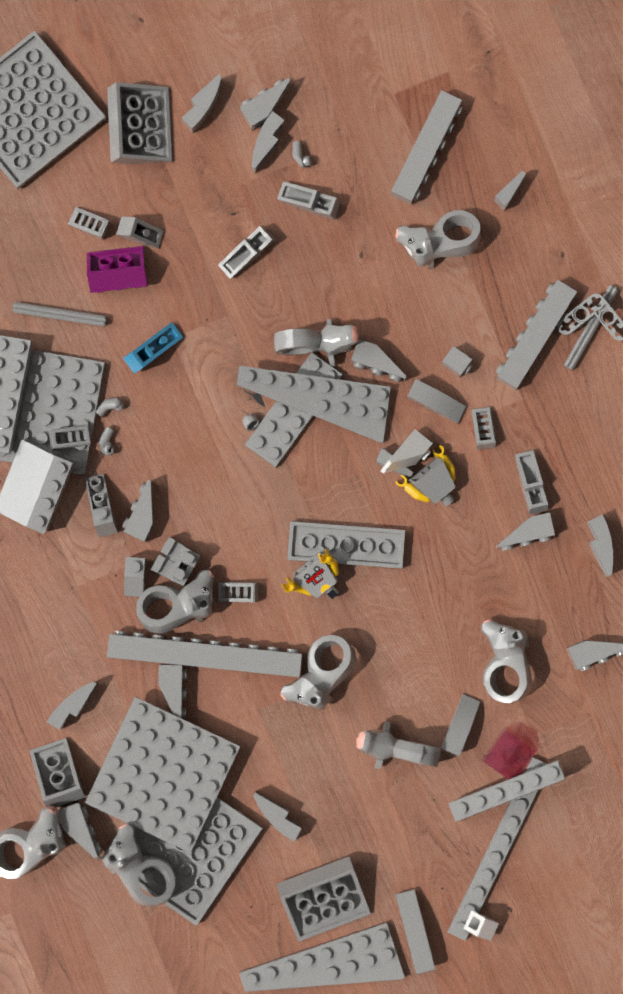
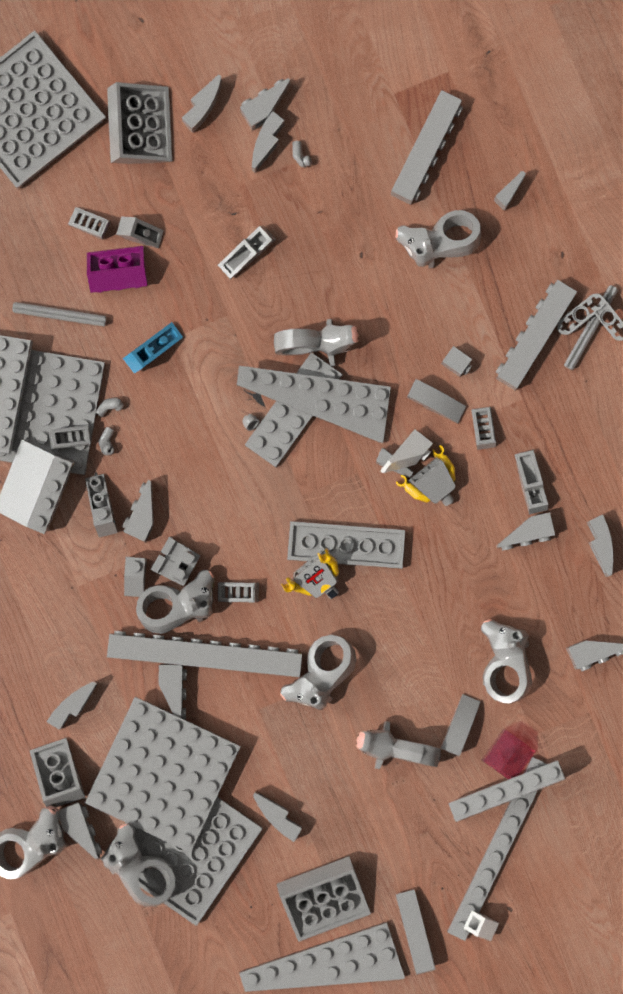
light grey slope [277,181,341,220] -> none
light grey slope [351,339,406,382] -> none

